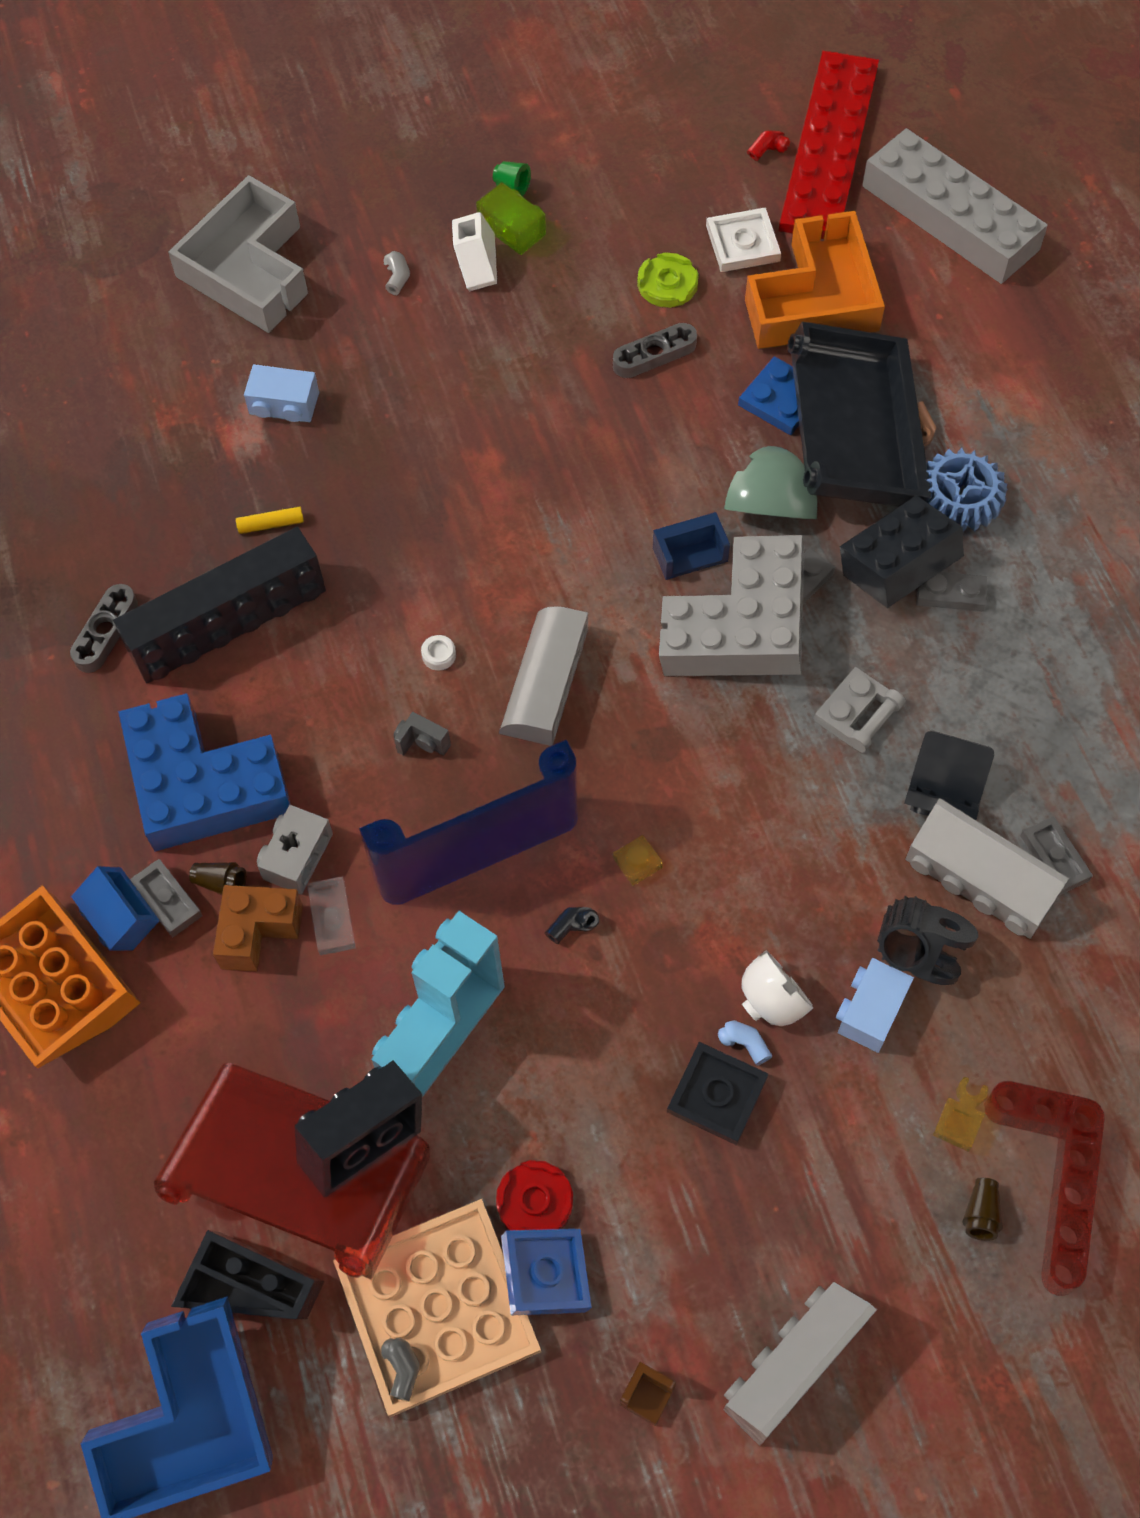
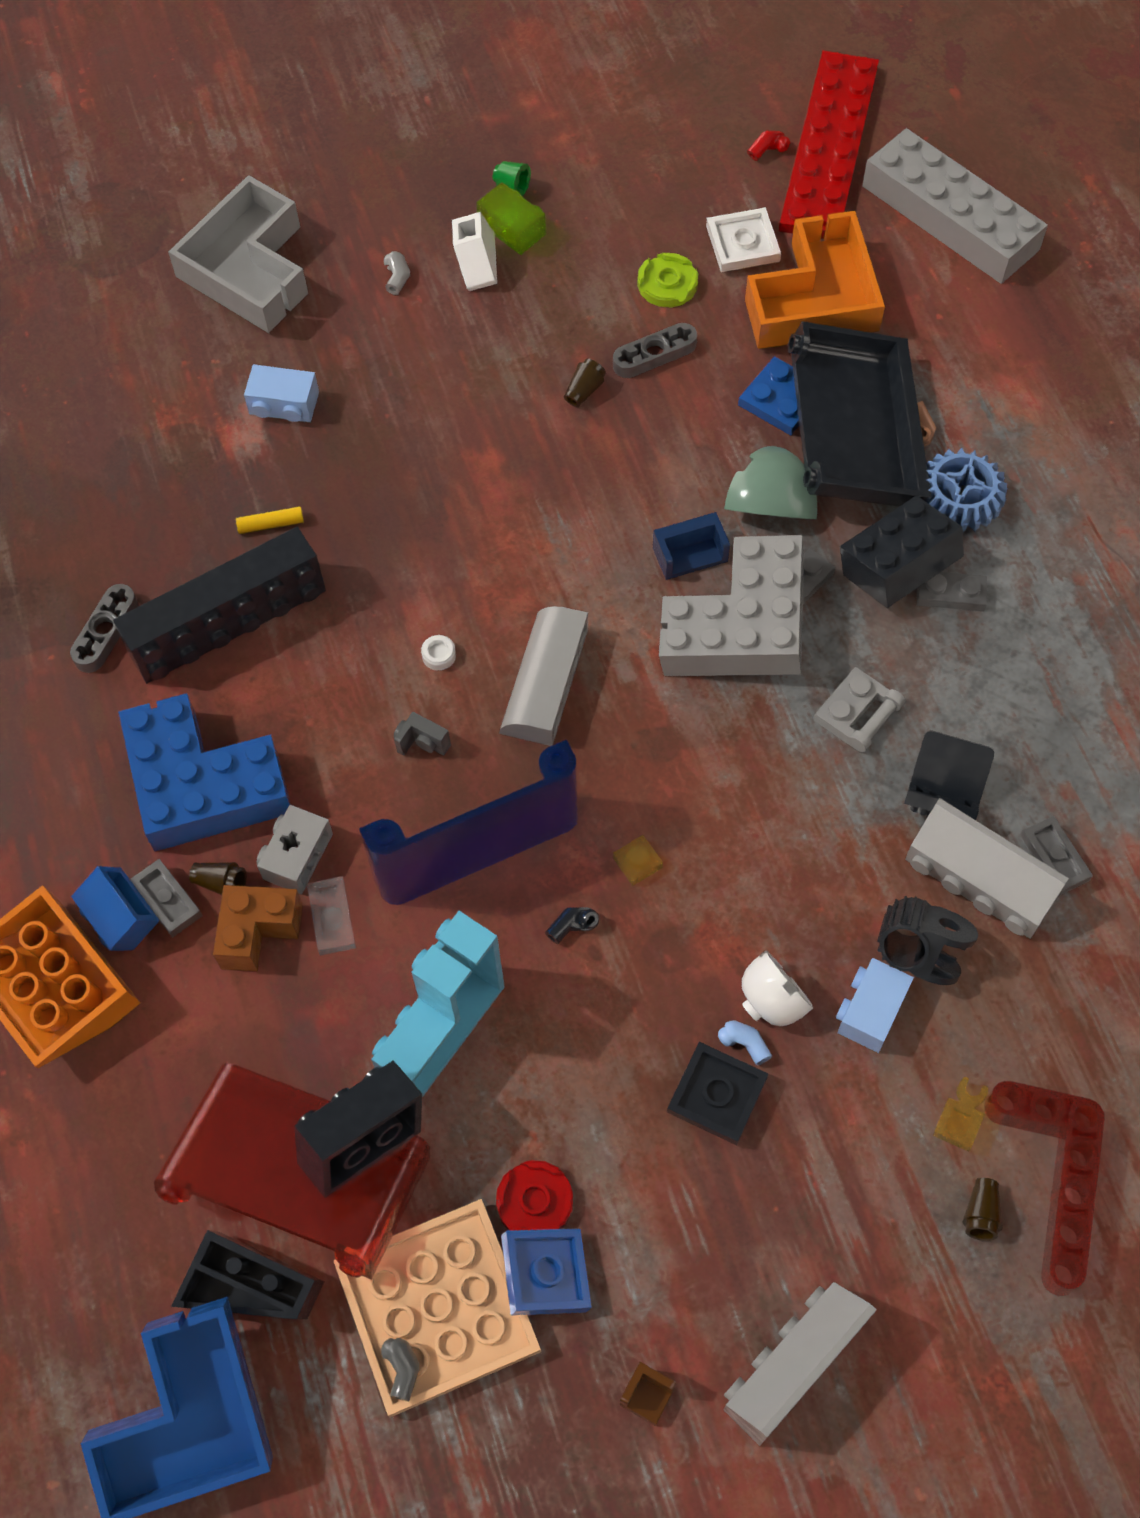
none -> dark brown cone [564,358,606,407]

